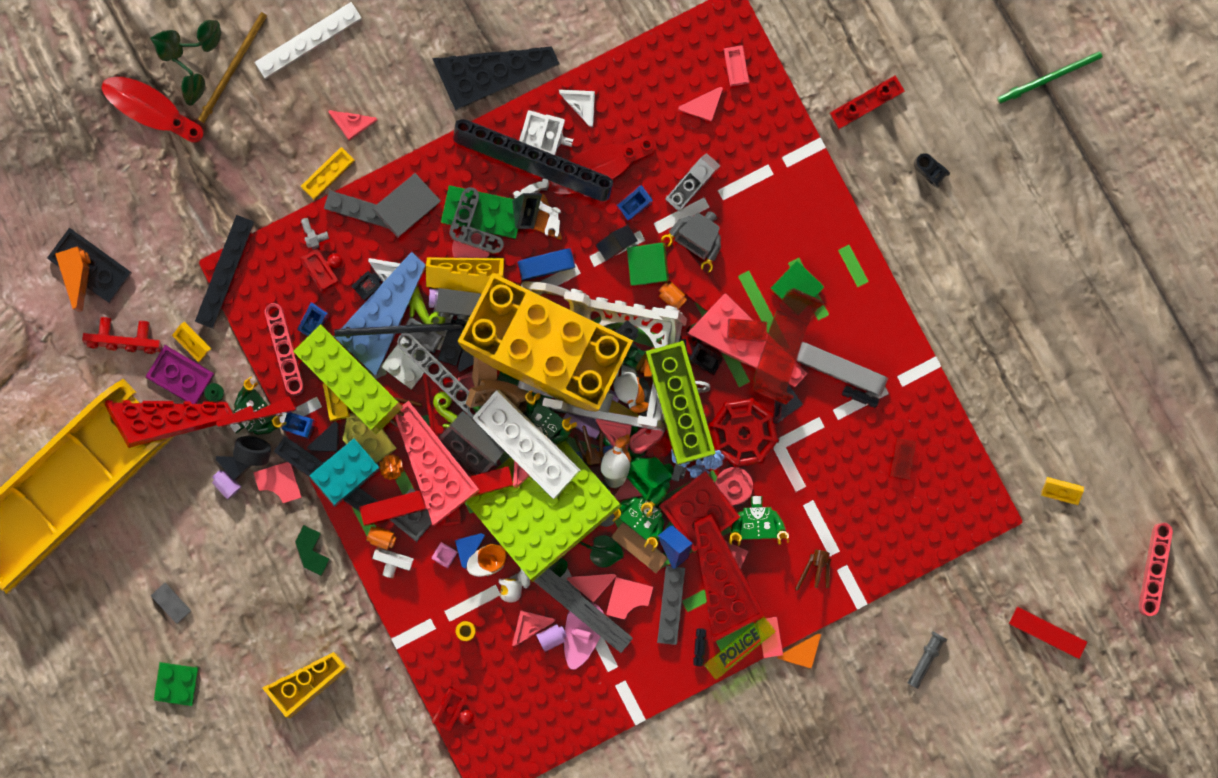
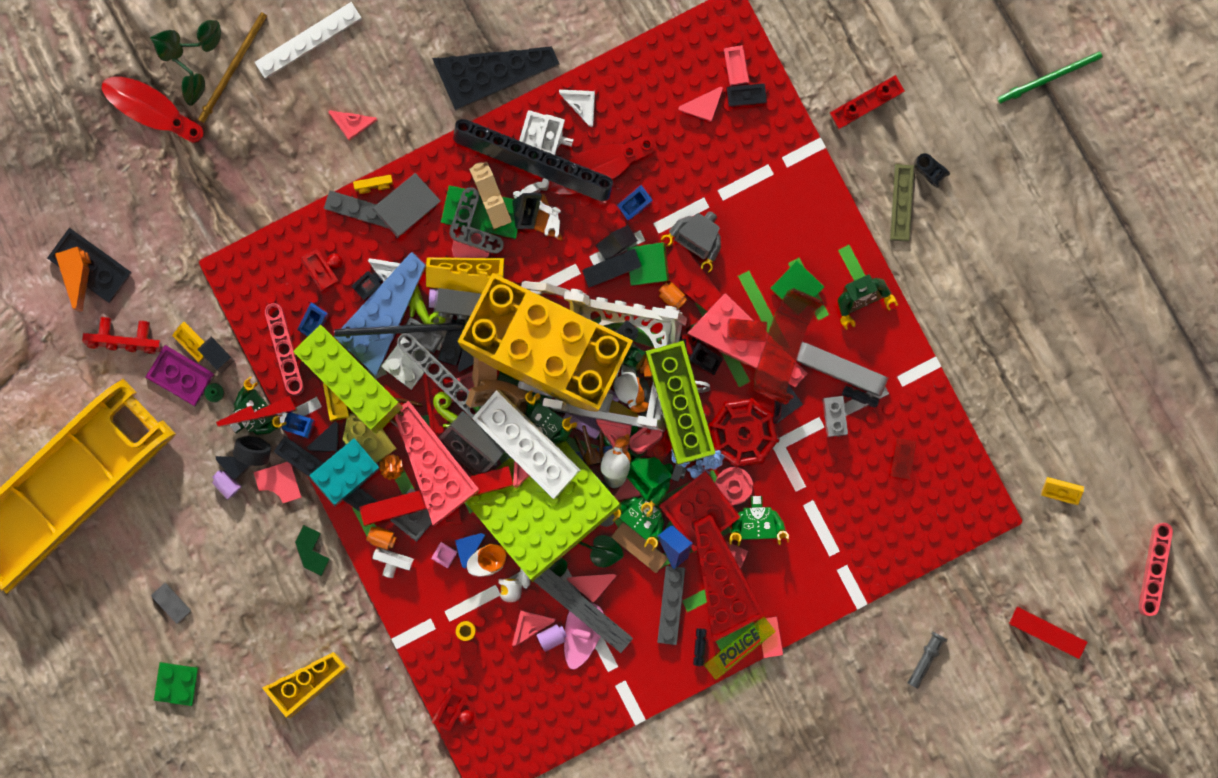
red wing [104,400,233,448] -> none
black plate [195,215,255,329] -> none
yellow tile [300,147,355,200] -> none
light grey piece [301,218,329,250] -> none
blue beam [517,248,576,281] -> none
coral tile [606,577,653,619] -> none
light grey slope [665,153,721,211] -> none
orange tile [777,634,821,668] -> none
reddish brown plant [795,549,831,591] -> none
none -> black slope [197,336,235,373]
none -> yellow plate [353,175,393,194]
none -> tan arch [470,162,512,229]
none -> black tile [582,249,643,288]
none -> black plate [727,83,767,107]
none -> light grey brick [822,396,848,438]
none -> dark green torso [838,274,898,329]
none -> olive tile [890,164,914,242]

